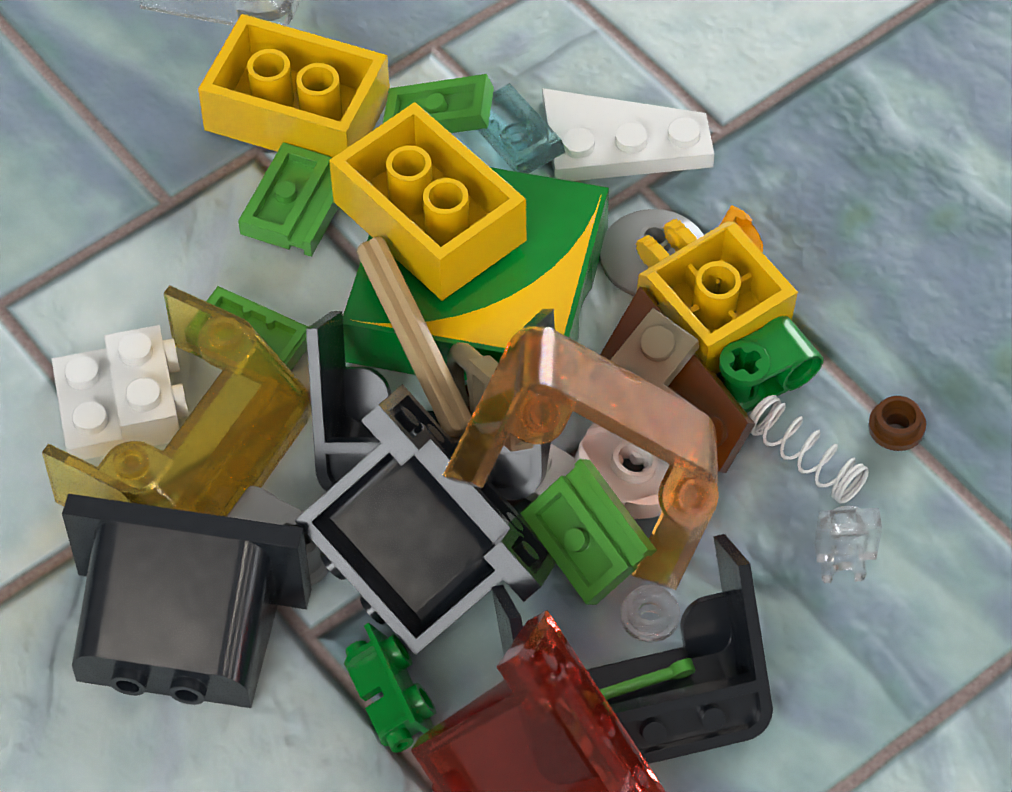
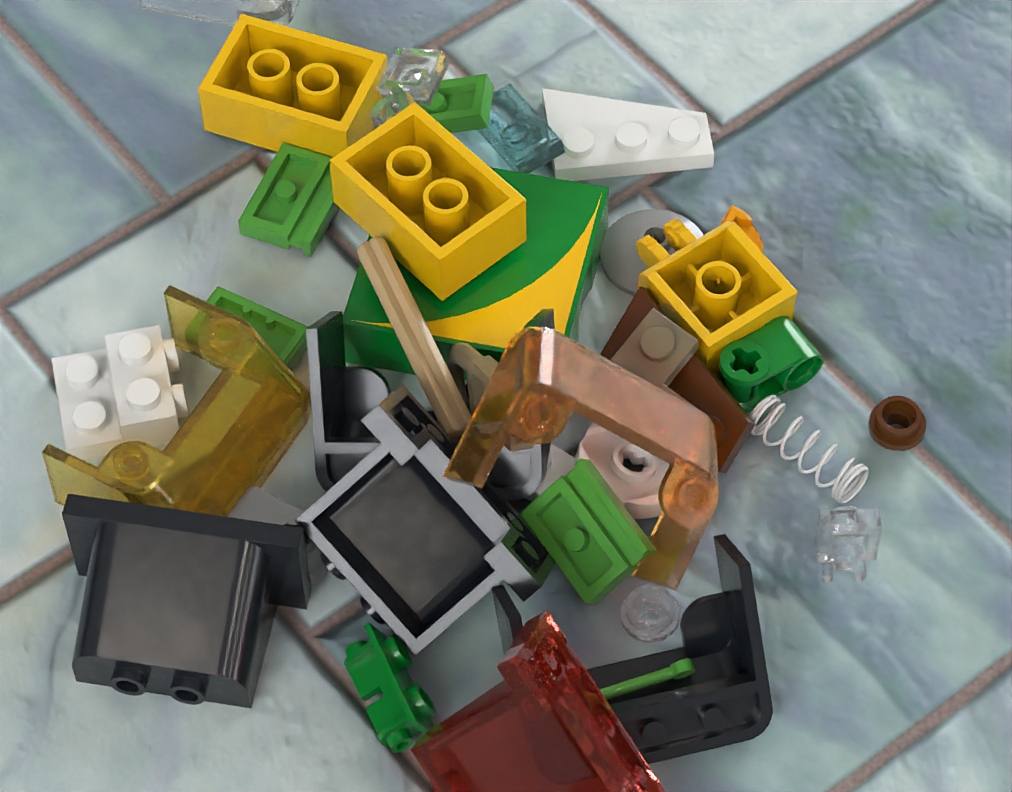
none -> clear plate [371,47,449,127]

